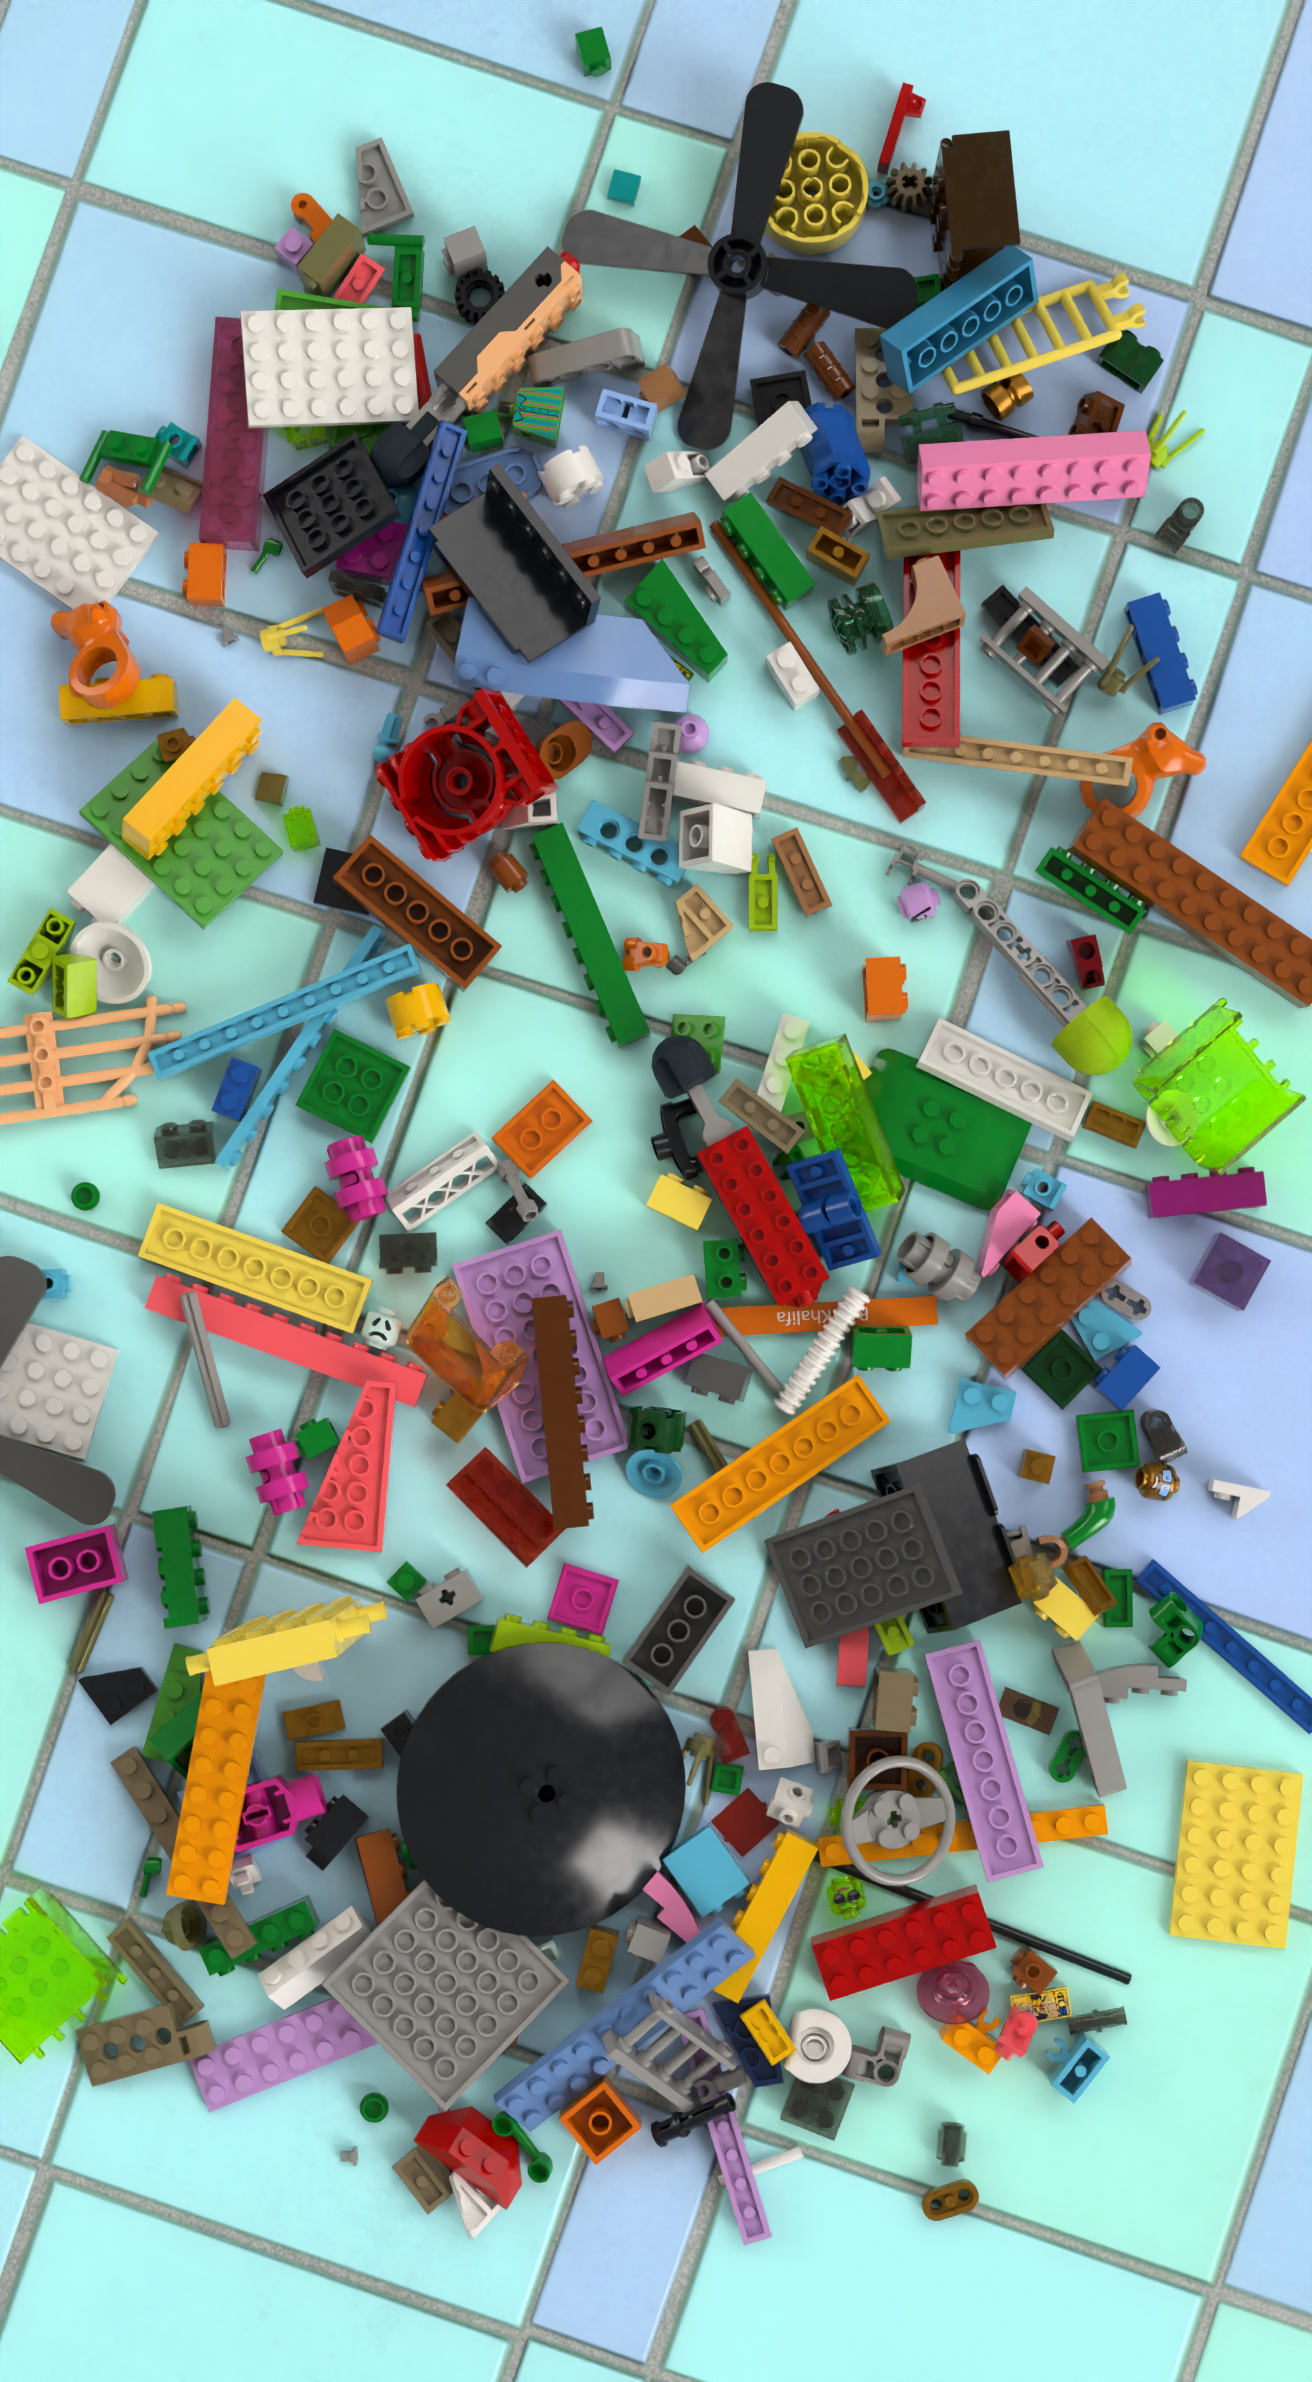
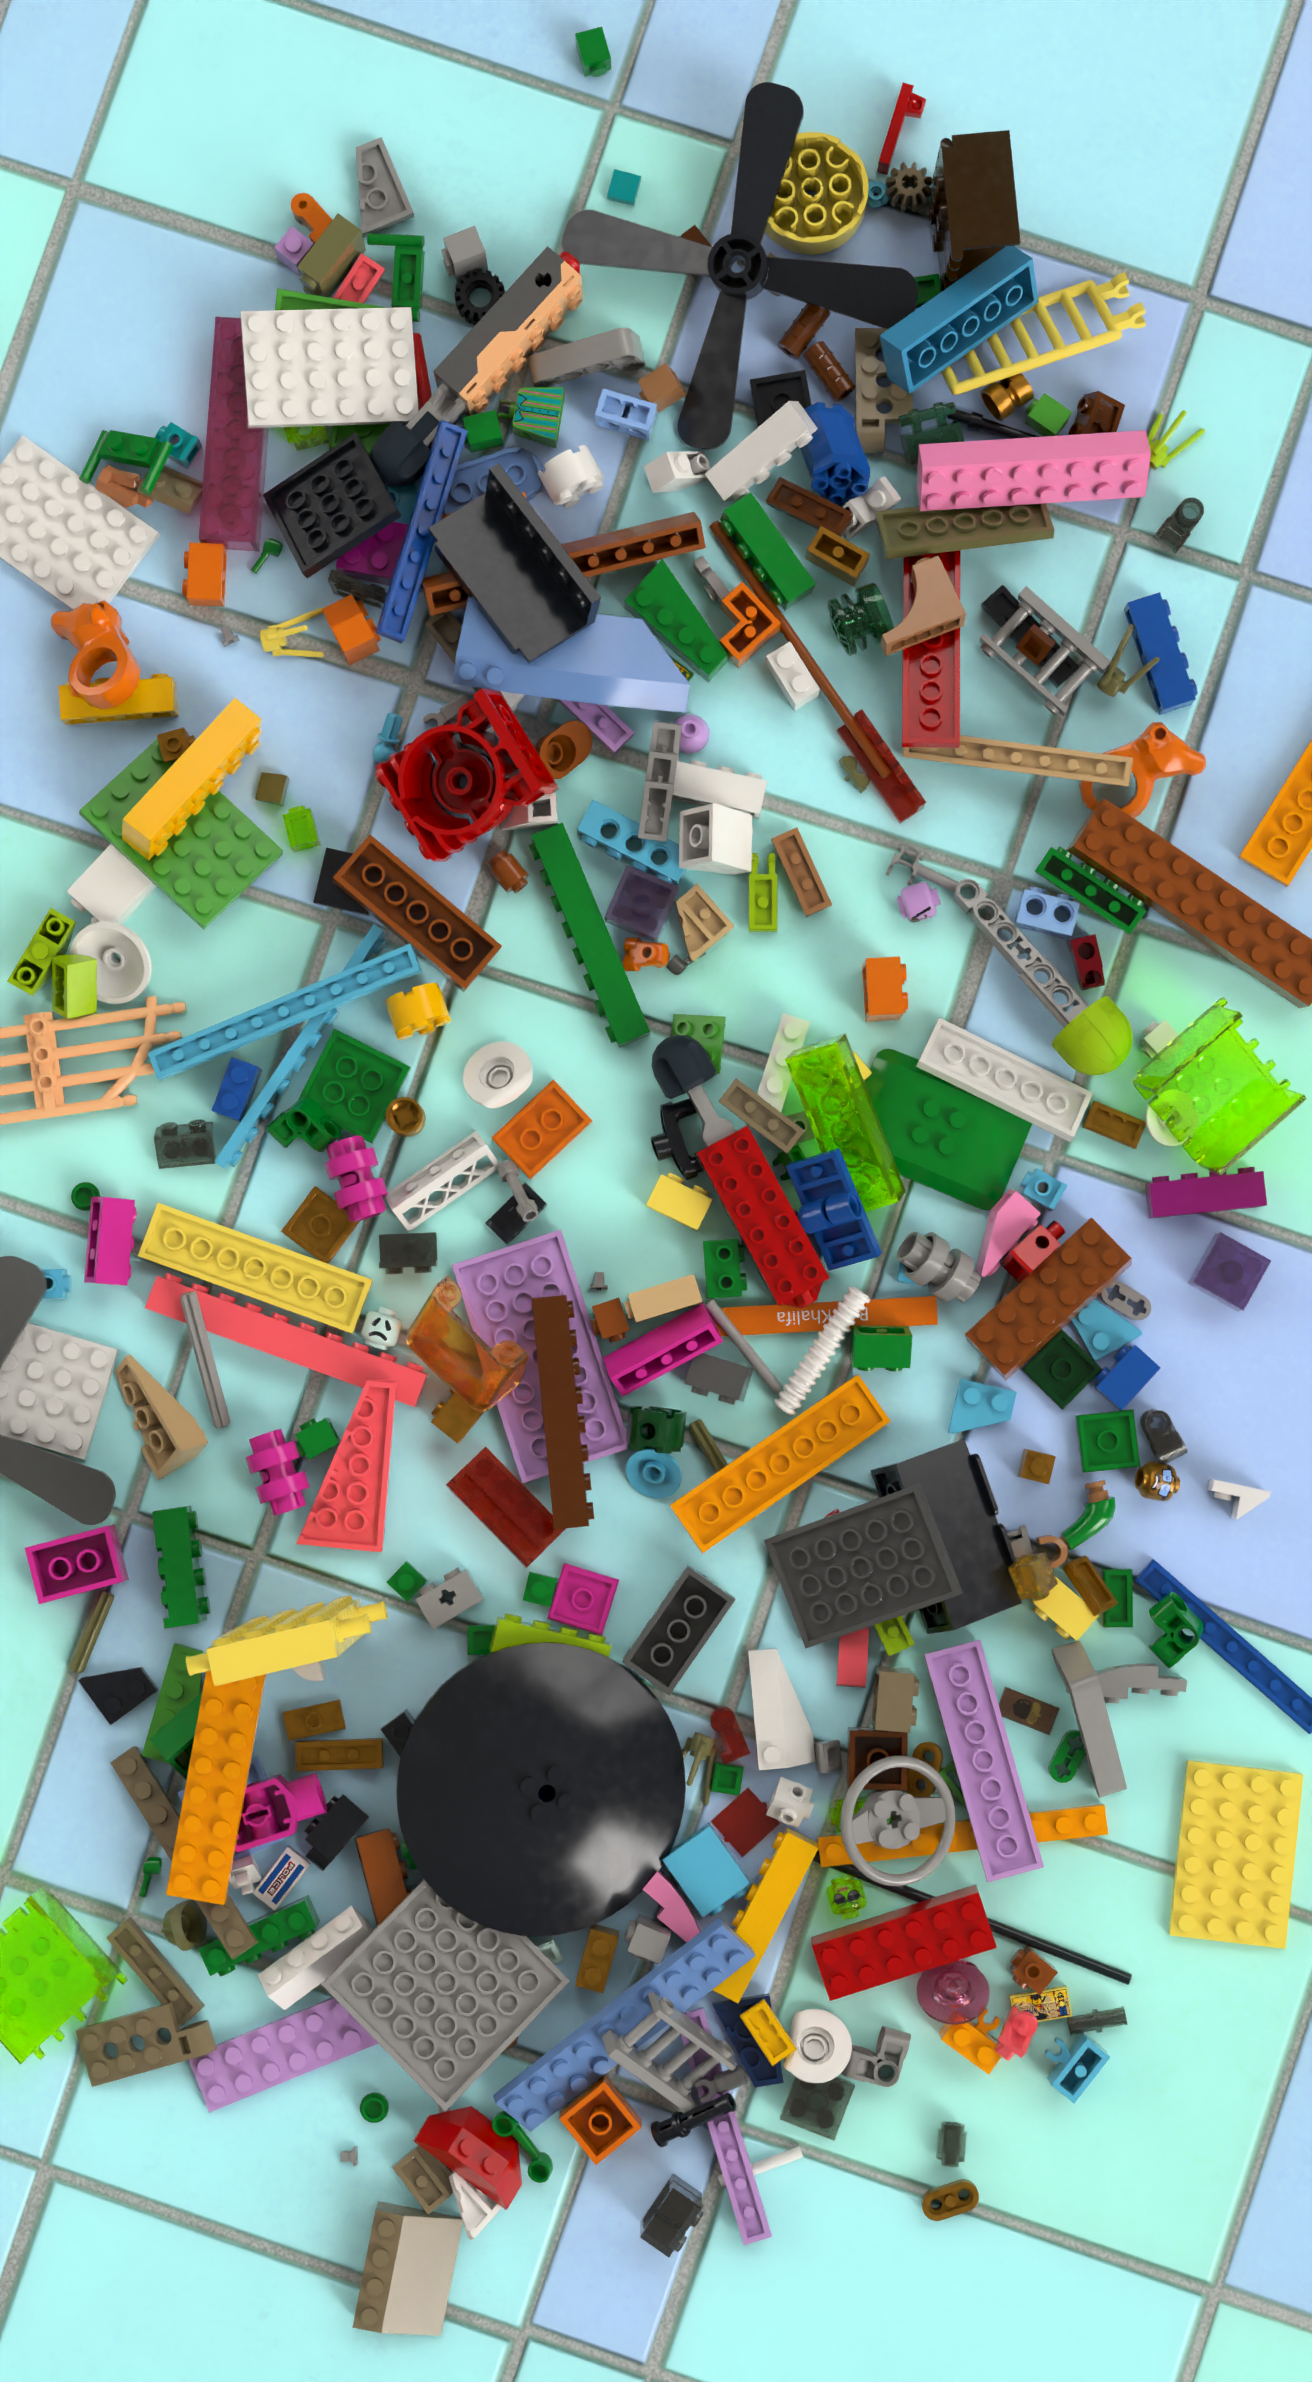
dark green brick [1096,330,1164,394] -> none
none -> dark pink brick [84,1197,137,1286]
none -> tan wedge [115,1355,208,1480]
none -> tile [252,1846,311,1911]
none -> green piece [266,1097,342,1152]
none -> slope [352,2201,463,2336]
none -> pearl gold wheel [386,1097,426,1137]
none -> white hat [463,1042,533,1109]
none -> green plate [523,1572,558,1607]
none -> clear purple brick [604,865,679,943]
none -> clear smoke piece [640,2173,704,2257]
none -> orange brick [720,582,781,668]
none -> light blue brick [1014,887,1080,940]
none -> bright green brick [1025,393,1072,437]

